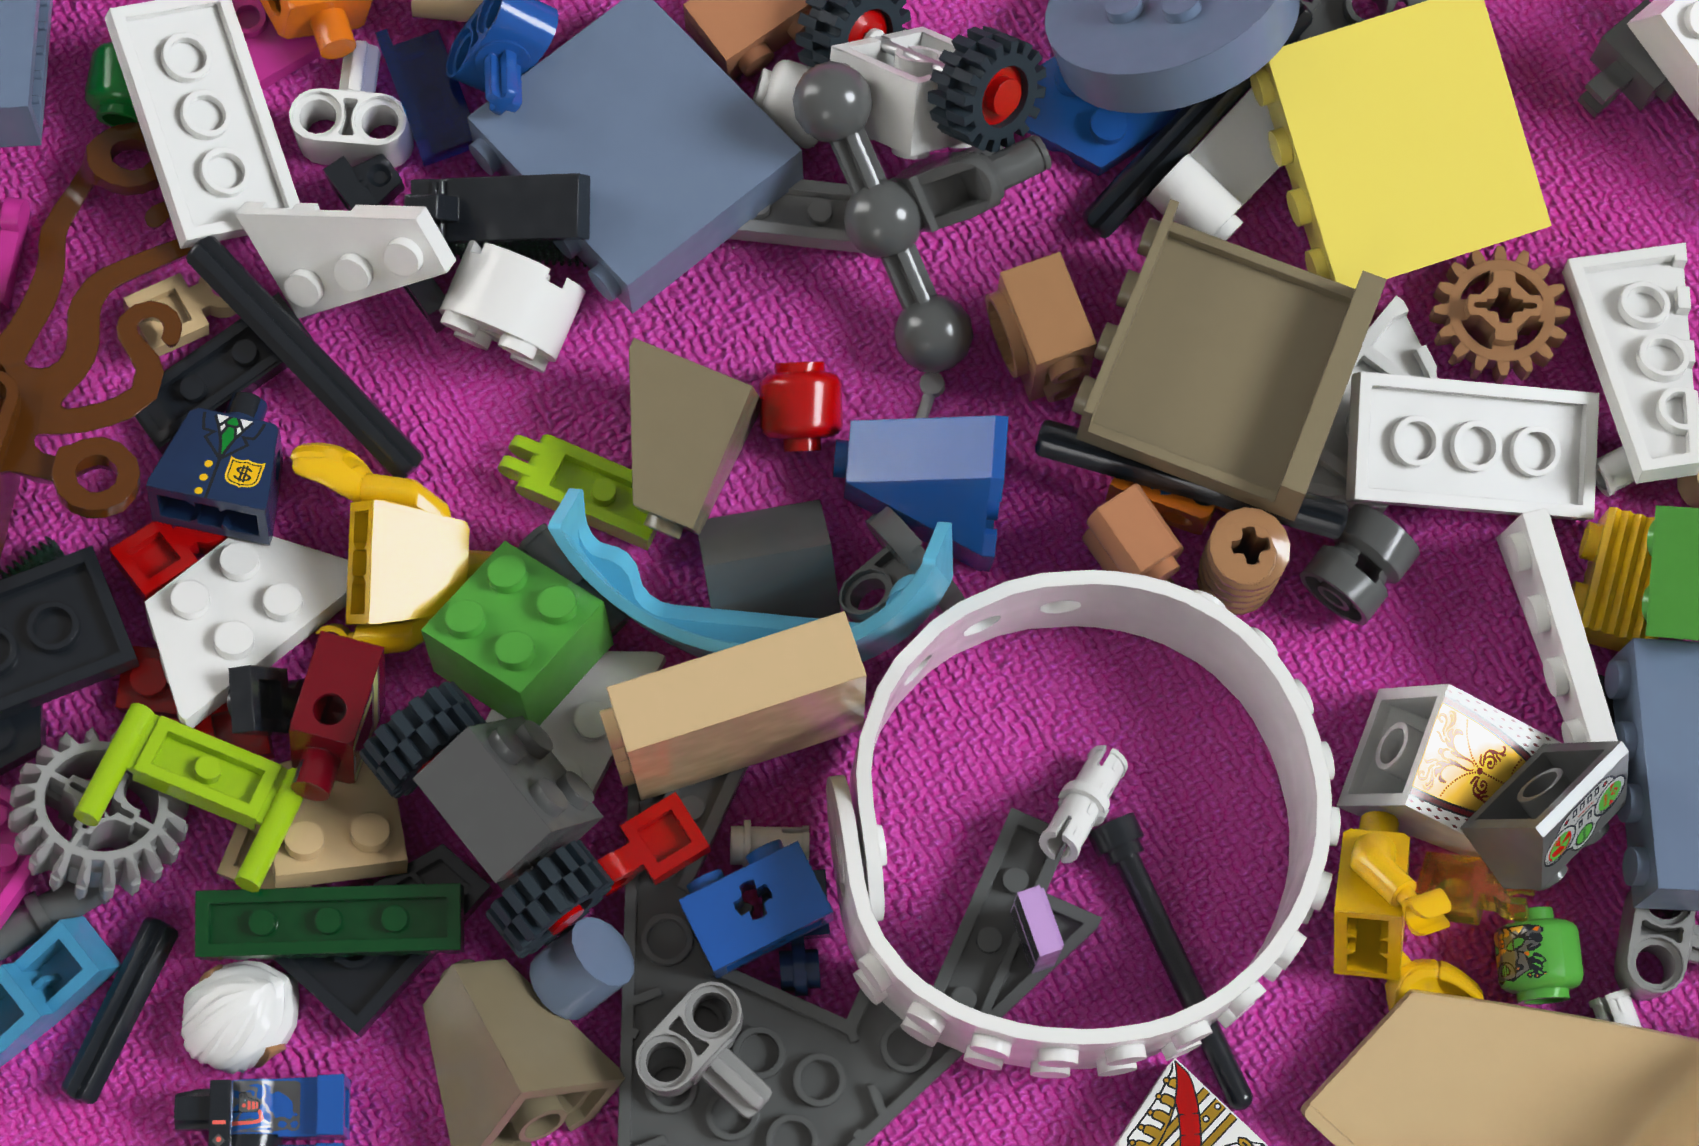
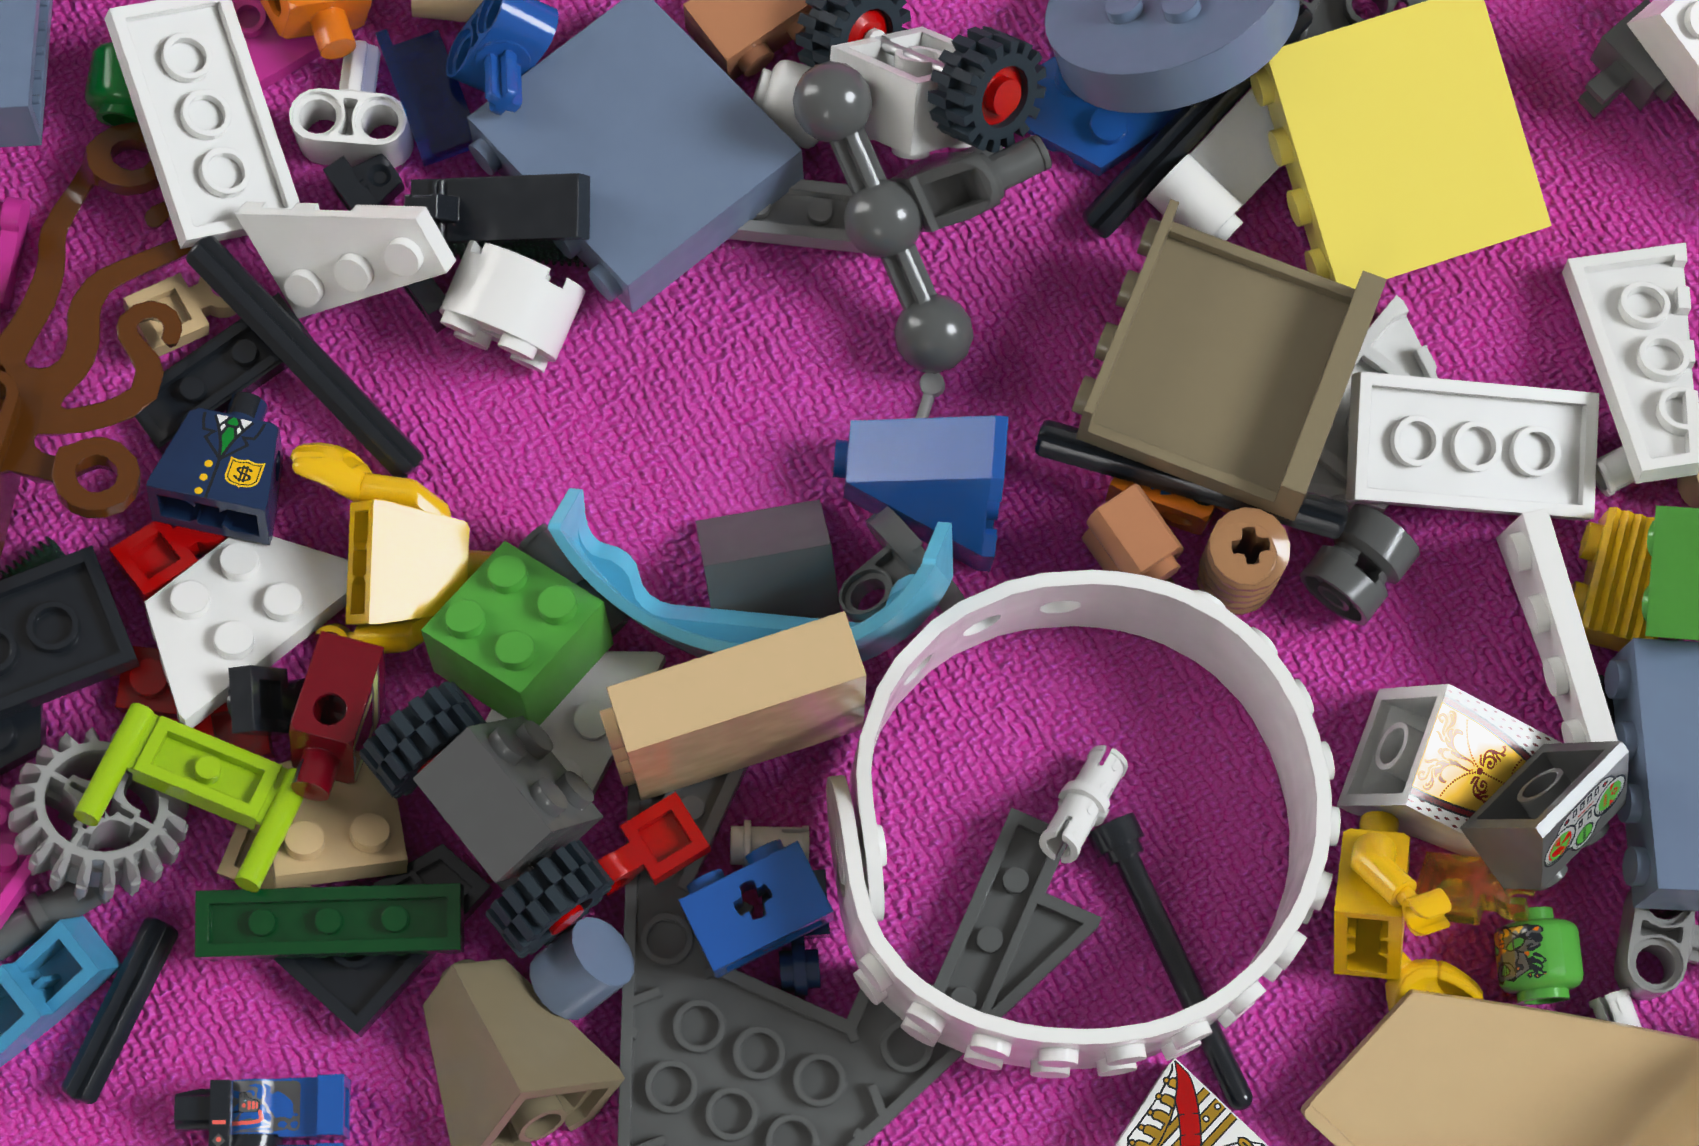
white hair [181,960,299,1074] -> none
lime hinge [497,434,657,551] -> none
dark tan slope [629,338,760,540] -> none
light grey beam [635,981,772,1119] -> none
red head [759,362,843,452] -> none
medium nougat brick [985,252,1097,402] -> none
lavender tile [1010,885,1064,974] -> none
medium nougat gear [1429,246,1570,384] -> none

